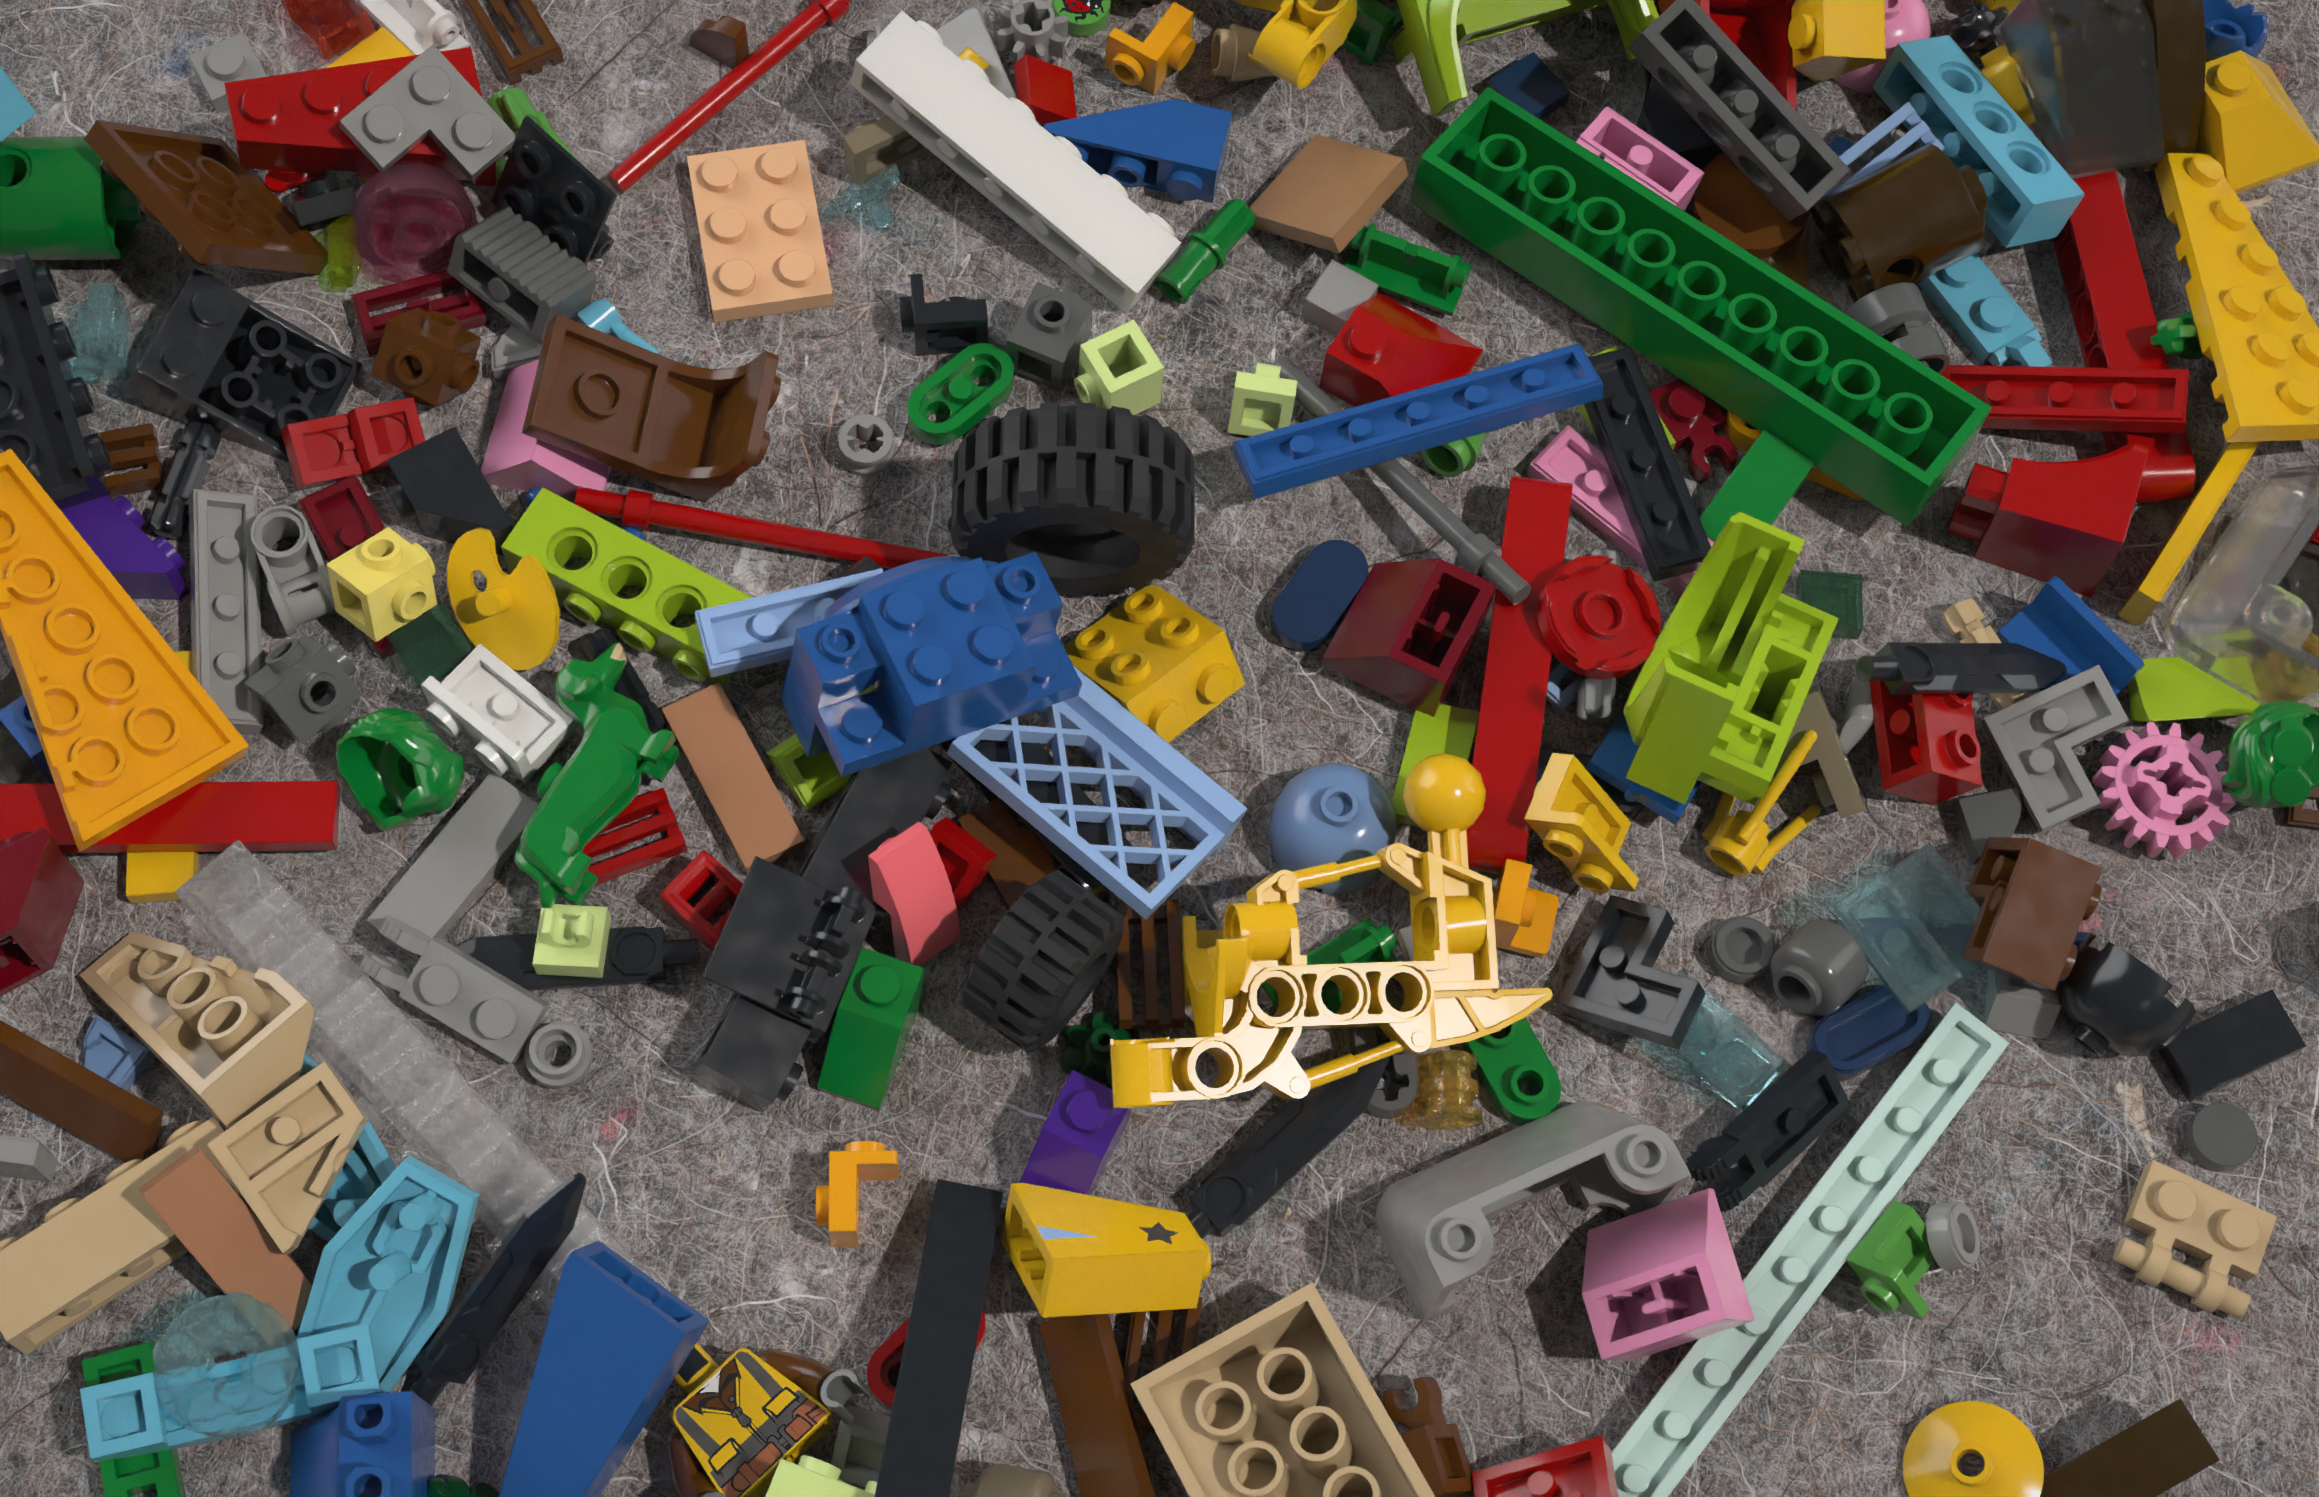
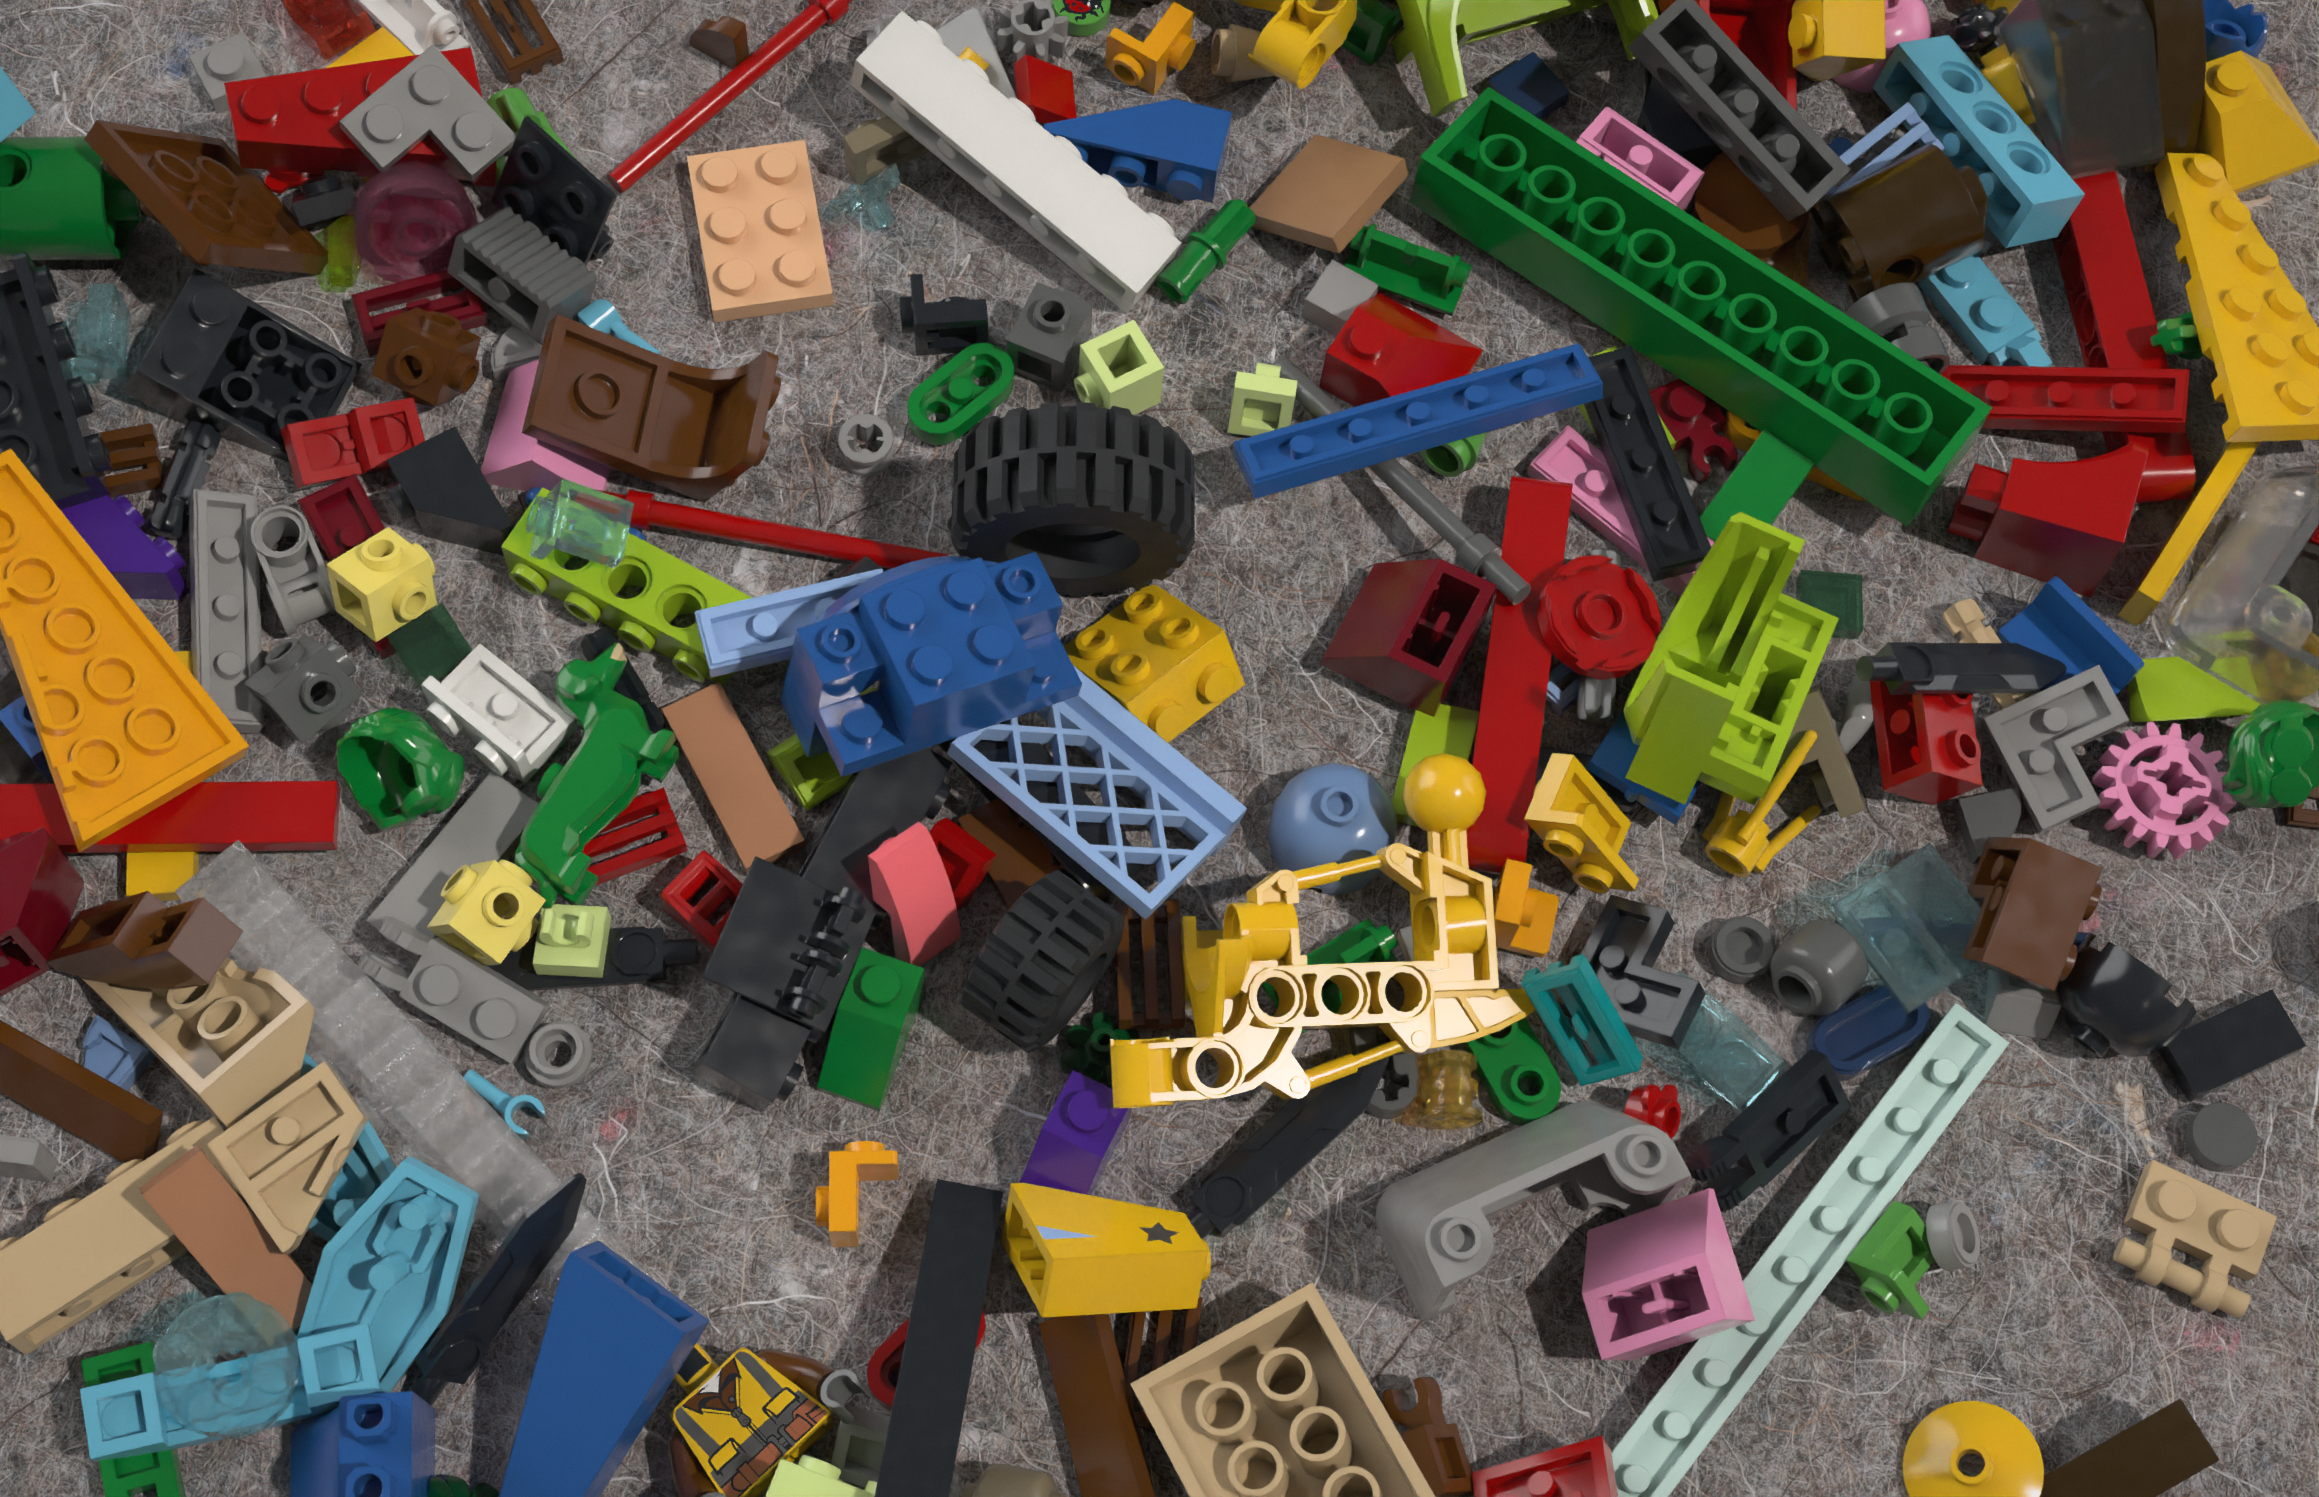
yellow piece [447,527,560,671] -> none
dark blue tile [1271,540,1368,651] -> none
none -> reddish brown slope [46,891,243,989]
none -> light yellow brick [427,859,546,966]
none -> medium azure hand [462,1069,545,1139]
none -> clear light blue bracket [526,478,634,568]
none -> teal tile [1521,954,1643,1086]
none -> red plate [1624,1084,1681,1139]

